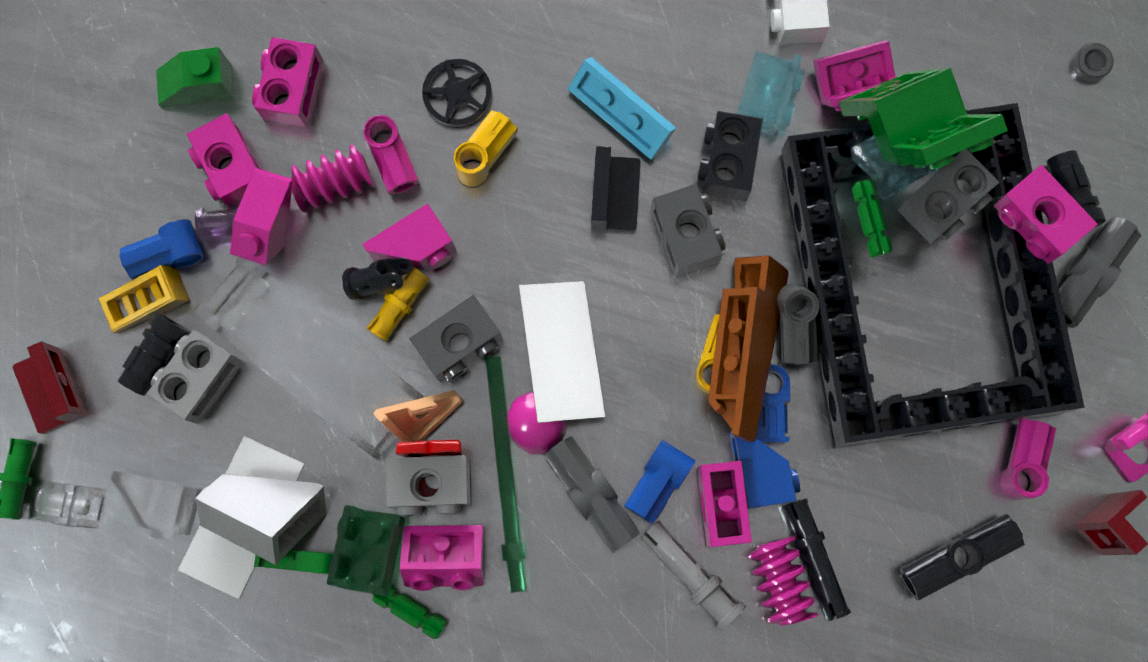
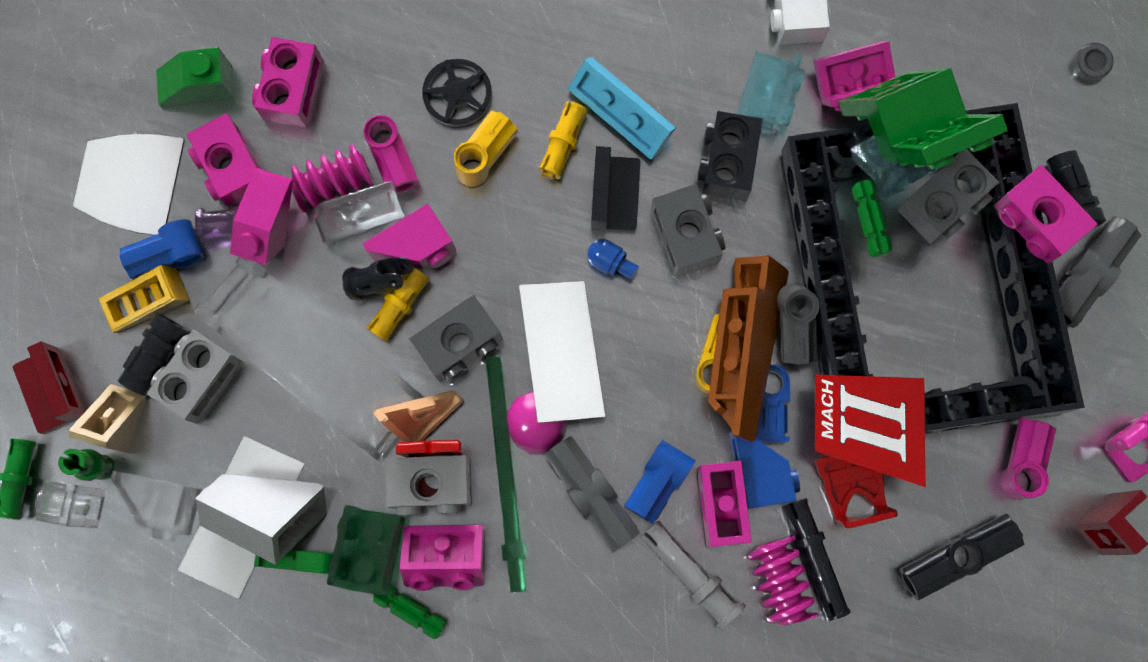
none -> green pin [58,449,115,481]
none -> tan slope [69,384,146,453]
none -> white sticker [73,134,184,235]
none -> clear slope [311,181,406,246]
none -> yellow pin [538,101,588,180]
none -> blue cylinder [587,239,639,279]
none -> red sticker [815,375,926,488]
none -> red piece [815,456,898,529]

